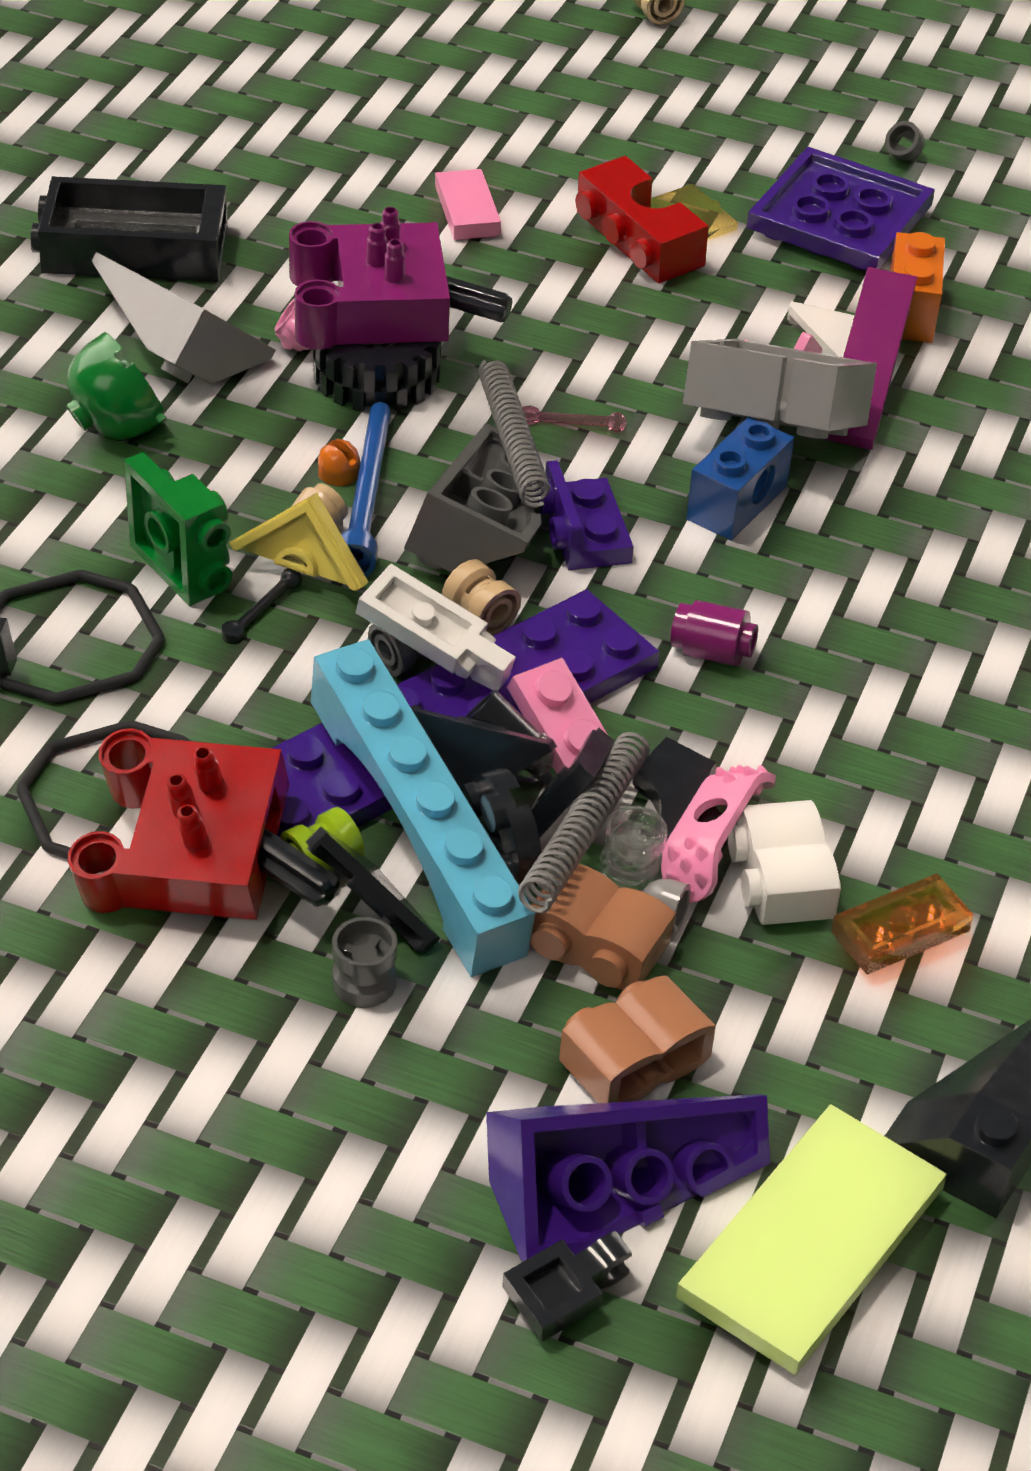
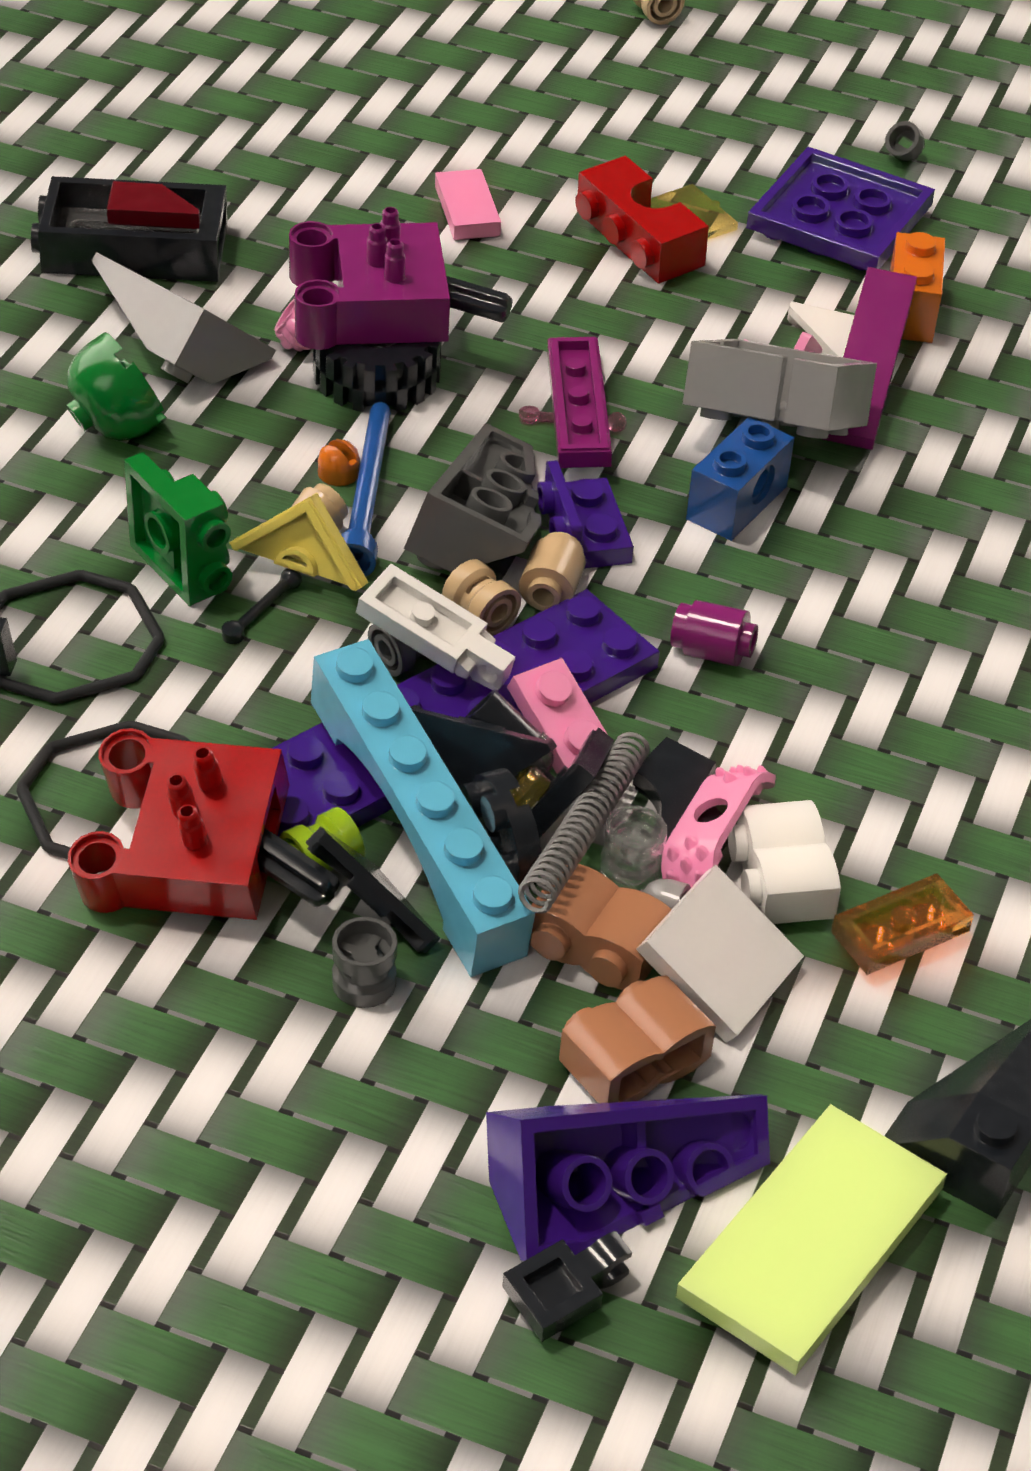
light grey piece [478,359,550,508] -> none
none -> dark red tile [107,181,200,229]
none -> clear yellow tile [509,766,551,808]
none -> tan brick [519,532,586,611]
none -> magenta tile [547,337,612,468]
none -> white tile [636,865,804,1043]

